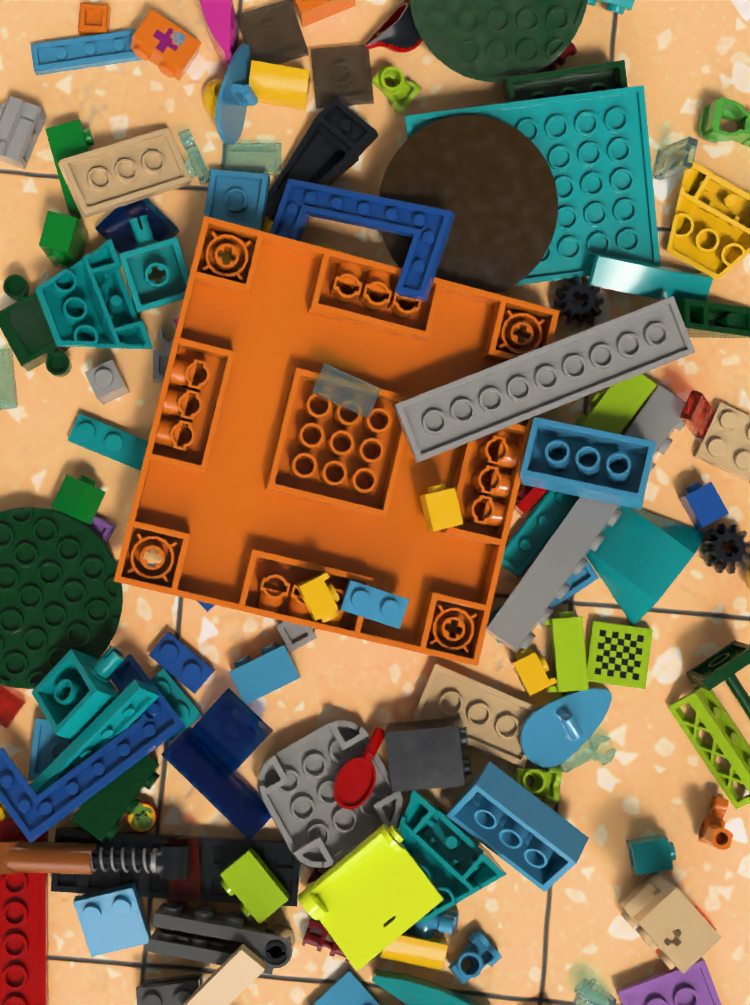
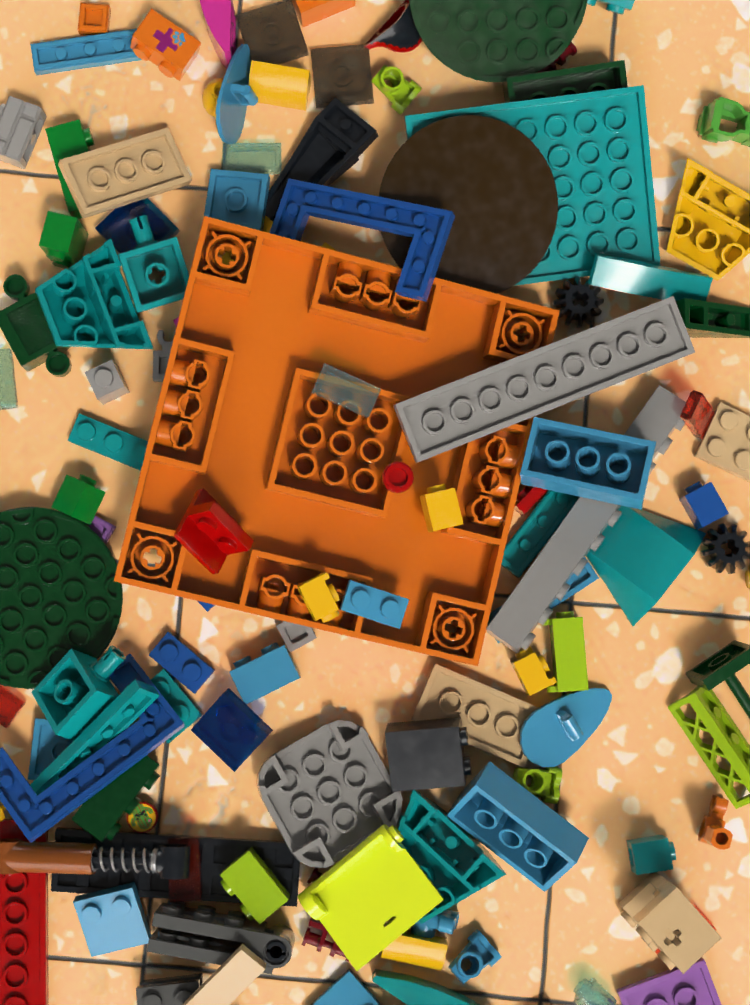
clear blue brick [161,726,271,841] -> none
clear light blue plate [178,129,210,185] -> none
red piece [332,727,385,810] -> none
clear light blue bar [560,734,617,773] -> none
lime brick [573,374,657,434] -> none
lime tile [586,621,653,689] -> none
clear light blue tile [652,136,698,180] -> none
none -> red bracket [174,488,254,574]
none -> red tile [381,462,414,493]

